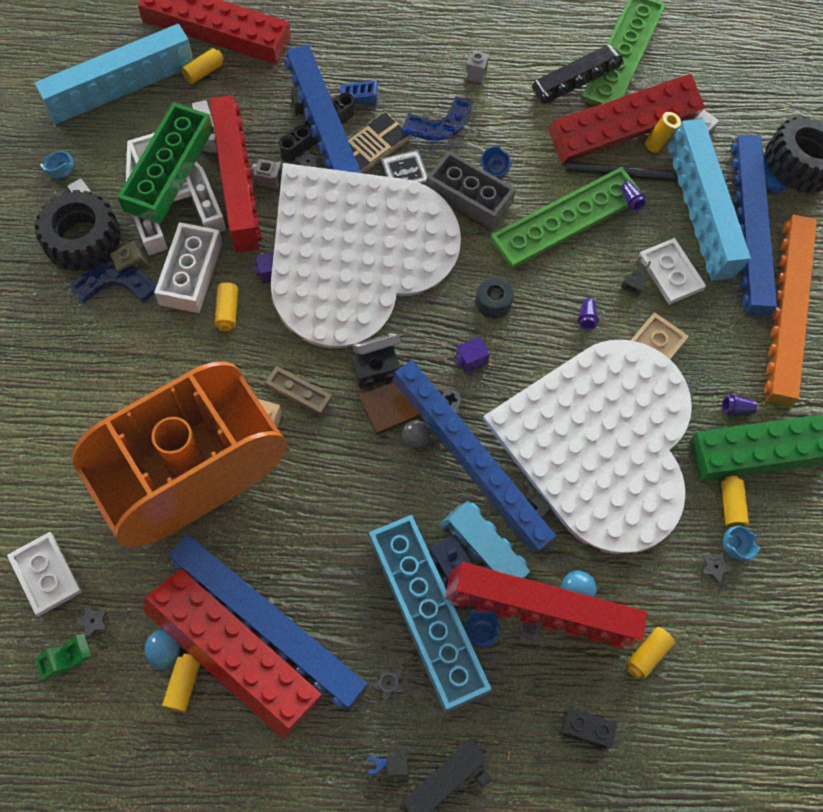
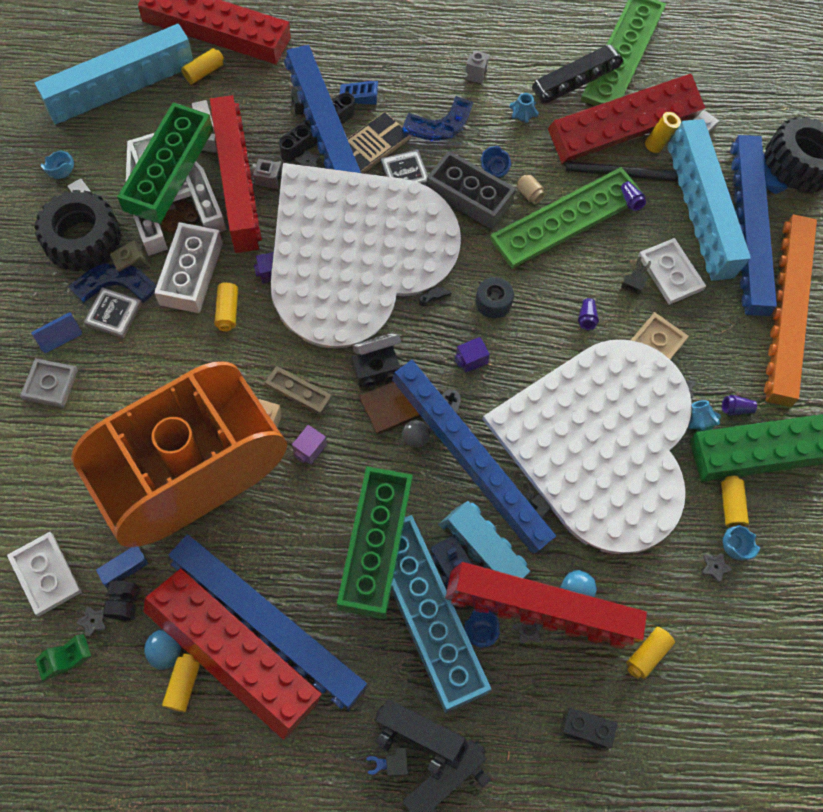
dark grey plate [372,668,403,700] -> none
none -> light grey tile [20,358,78,408]
none -> blue slope [31,312,82,353]
none -> tile [84,288,142,338]
none -> blue slope [96,546,149,589]
none -> black wheel [103,581,140,621]
none -> reddish brown dish [159,198,198,234]
none -> medium lavender brick [292,425,327,465]
none -> green brick [337,466,413,620]
none -> black brick [375,699,469,779]
none -> black piece [419,287,452,307]
none -> dark azure rock [509,93,539,123]
none -> tan brick [517,175,546,204]
none -> dark azure rock [688,400,721,431]

